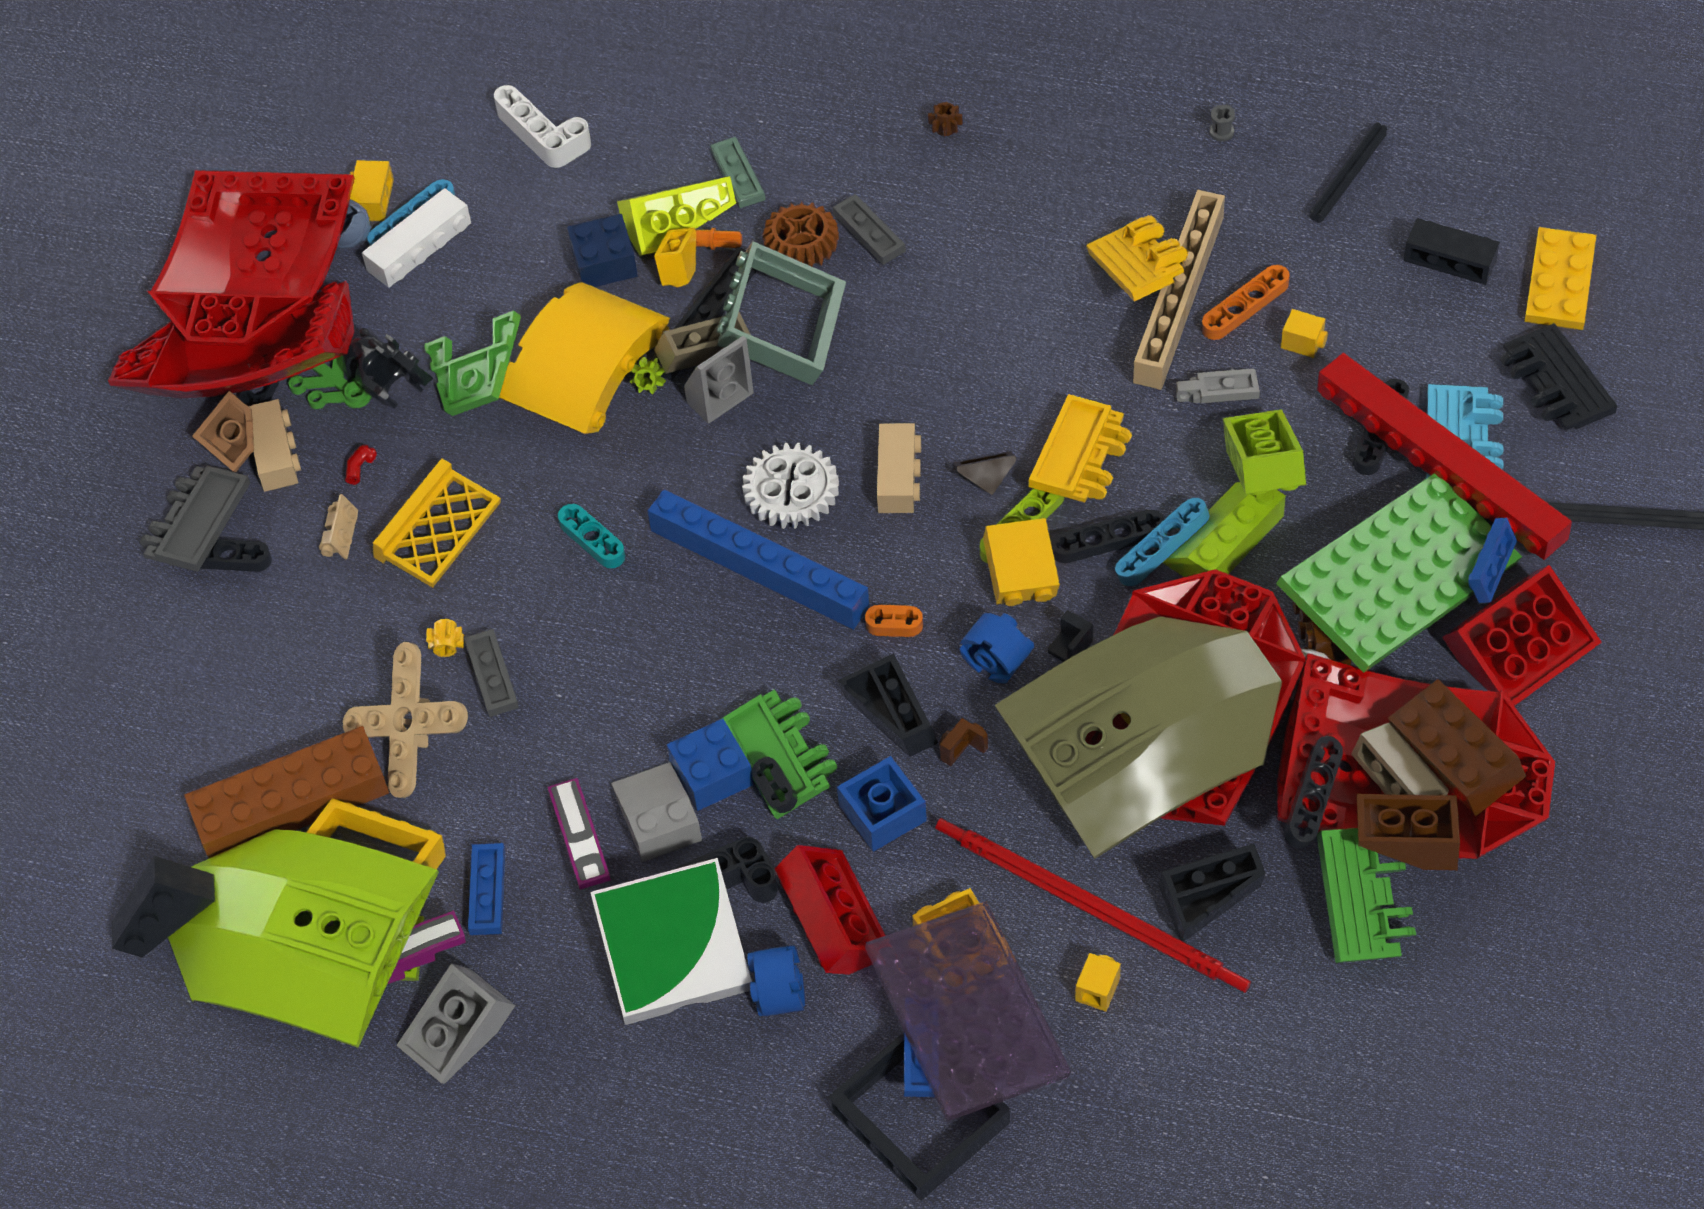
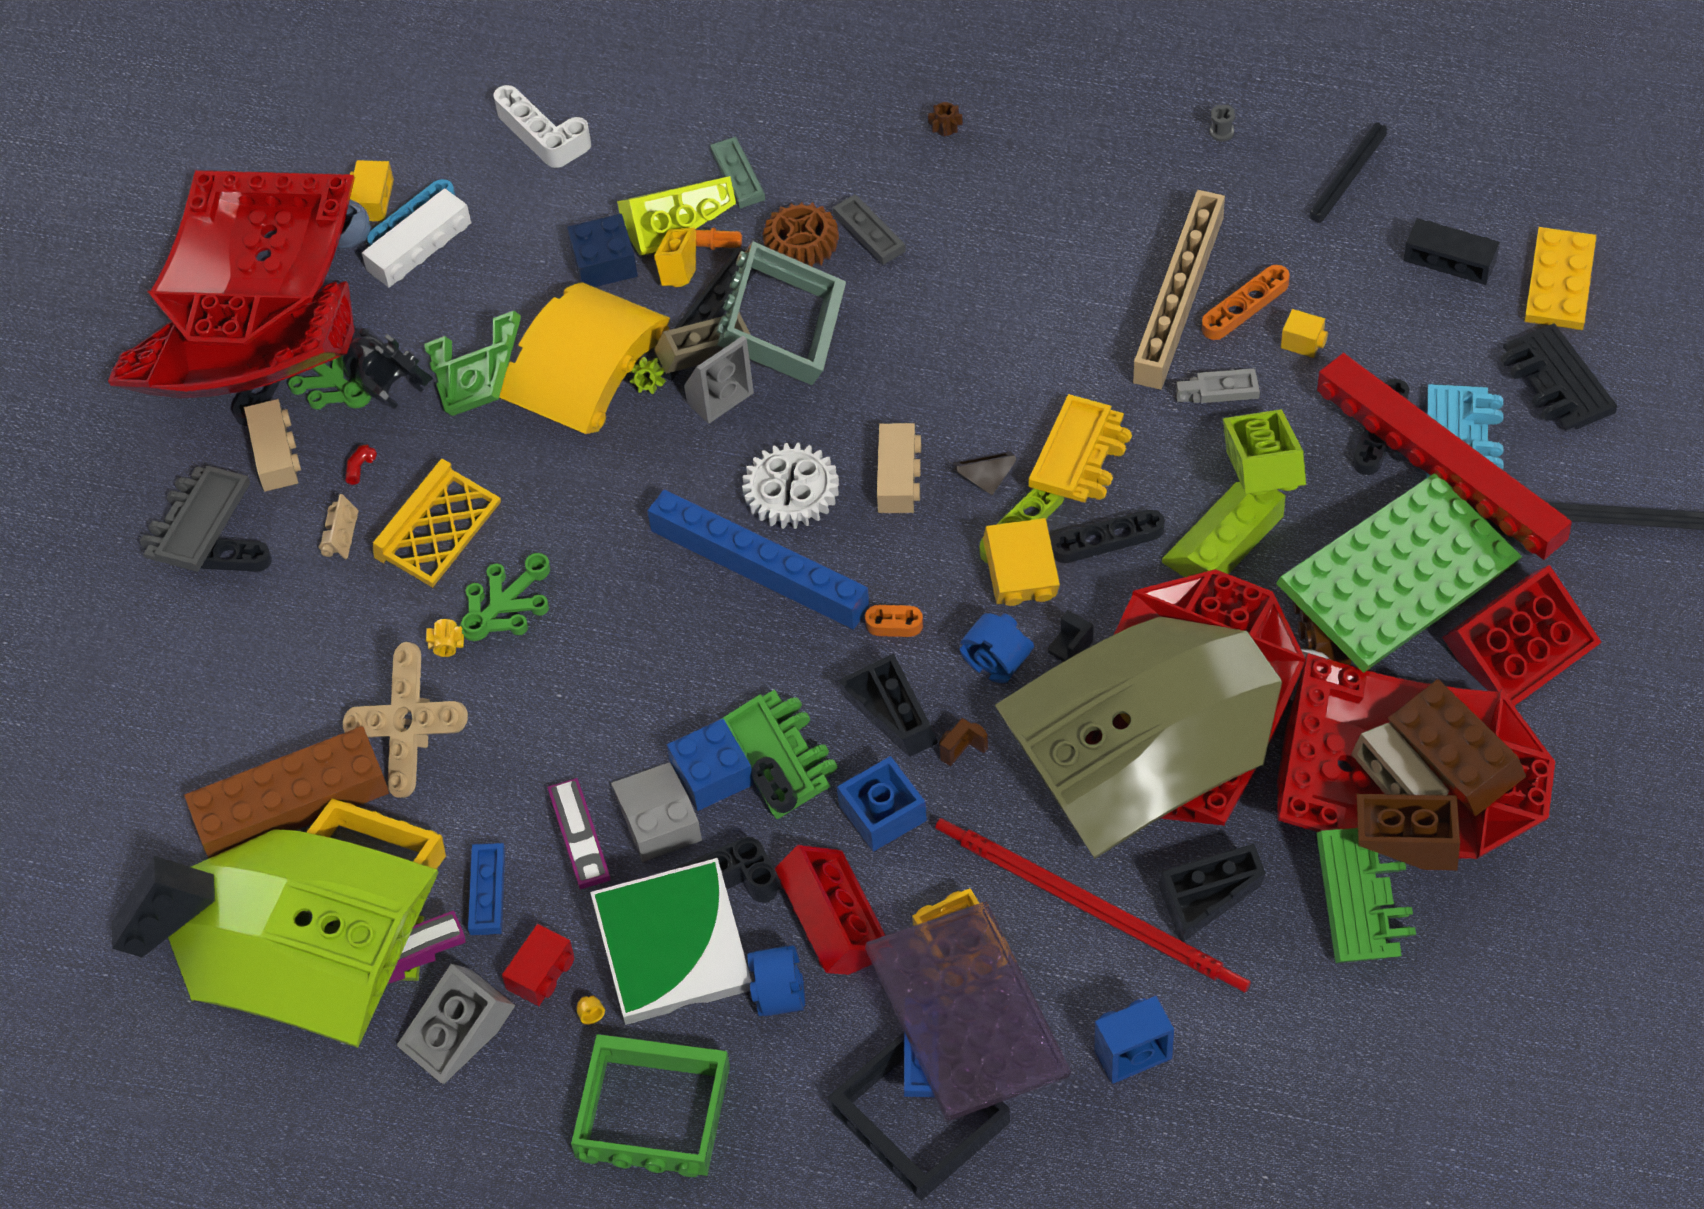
medium nougat slope [192,391,254,473] -> none
dark grey plate [464,629,519,717] -> none
teal beam [558,504,625,568] -> none
yellow brick [1075,953,1121,1012] -> none
yellow hinge [1086,215,1188,302] -> none
dark azure beam [1115,498,1210,586] -> none
black beam [1284,736,1343,849] -> none
blue plate [1468,517,1517,603] -> none
none -> bright green plant [460,553,550,641]
none -> red brick [502,924,574,1006]
none -> bright green window [571,1034,730,1177]
none -> yellow hinge [576,996,605,1025]
none -> blue brick [1094,996,1174,1084]

